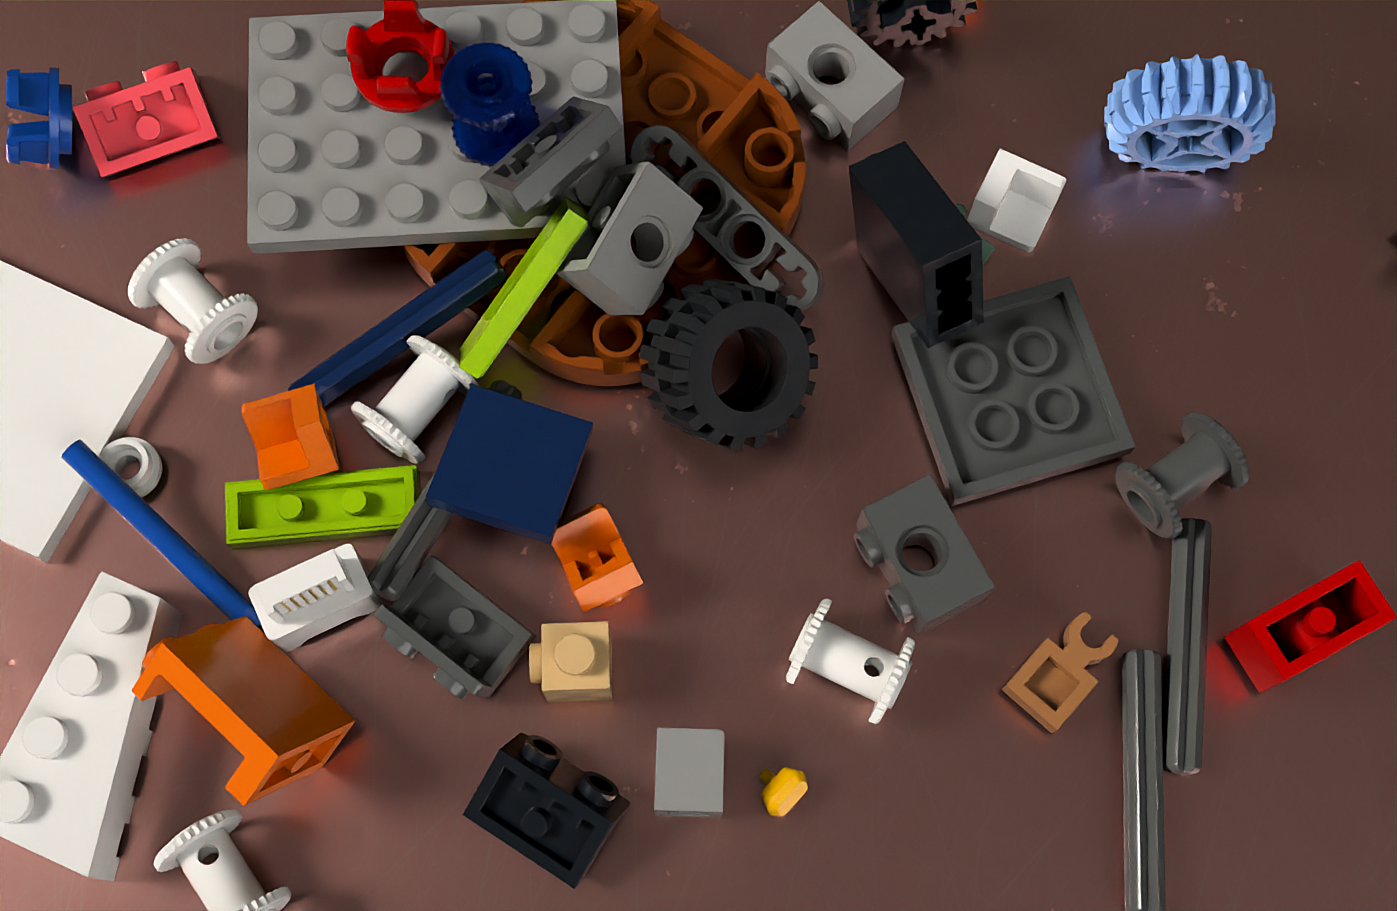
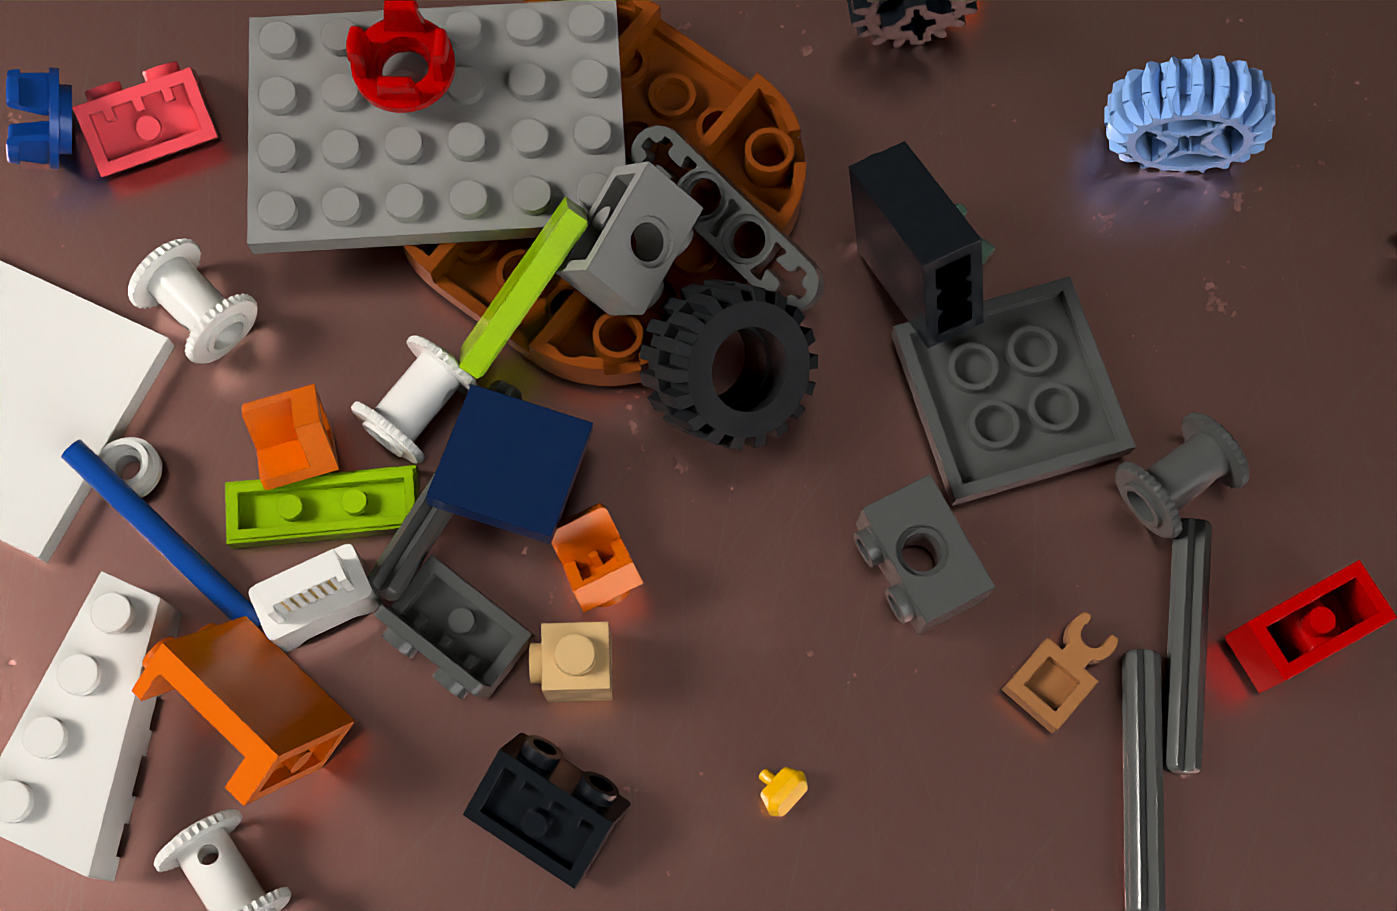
dark blue axle [288,250,508,407] -> none
clear blue hose [439,42,540,168] -> none
dark grey bracket [479,96,622,228] -> none
light grey panel [654,728,725,818] -> none
light grey brick [765,1,905,151] -> none
white hose [786,598,915,724] -> none
white panel [967,149,1067,252] -> none

